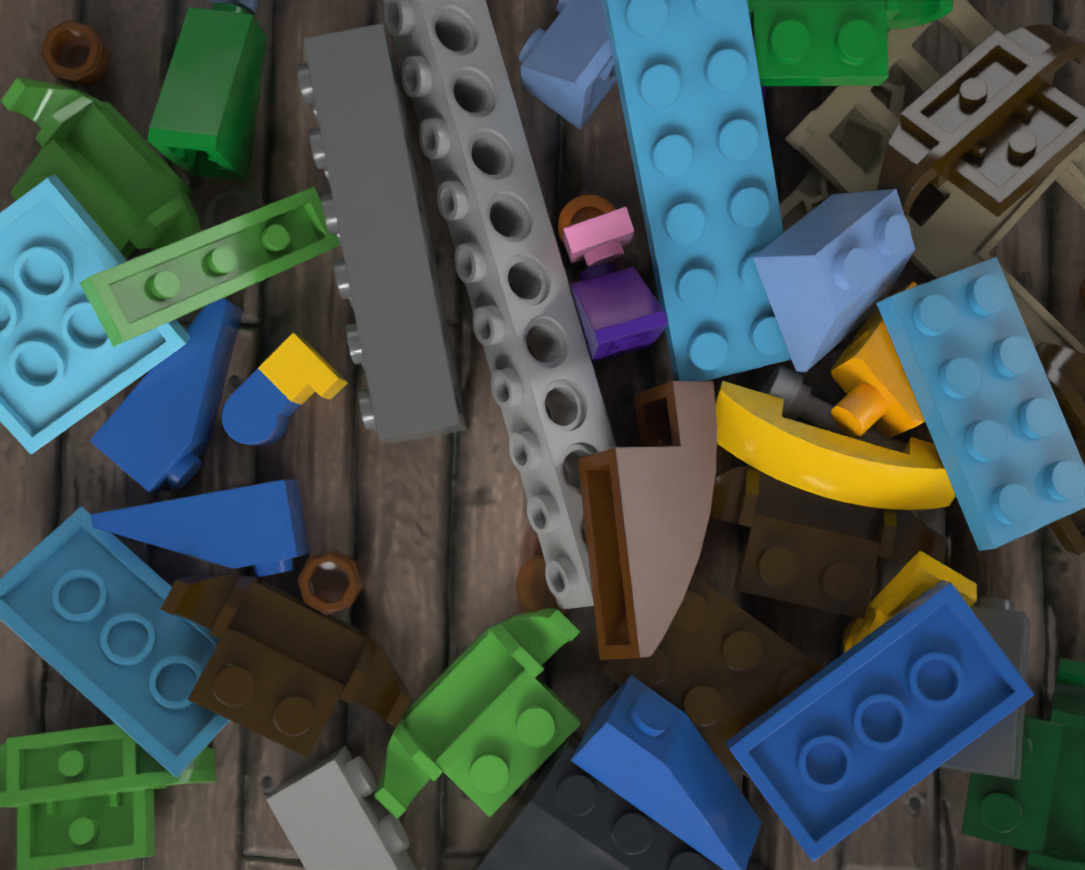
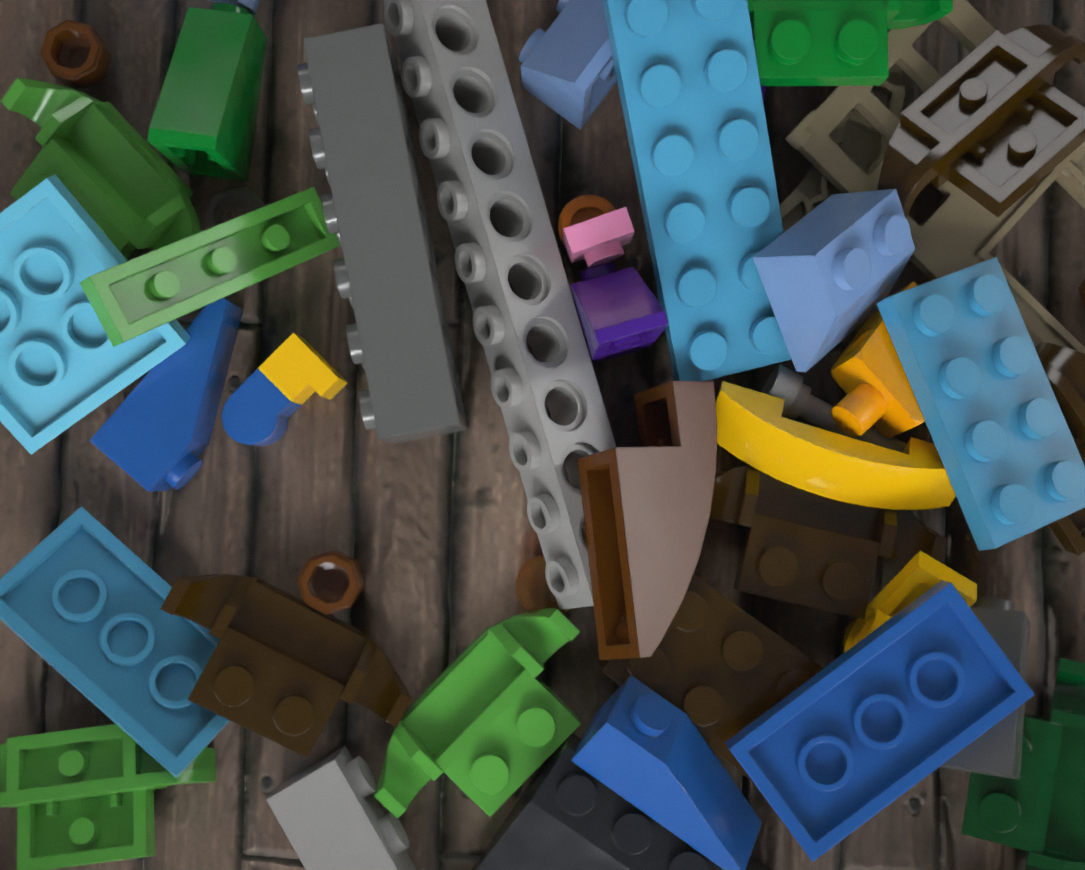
blue slope [91,479,310,577] -> none

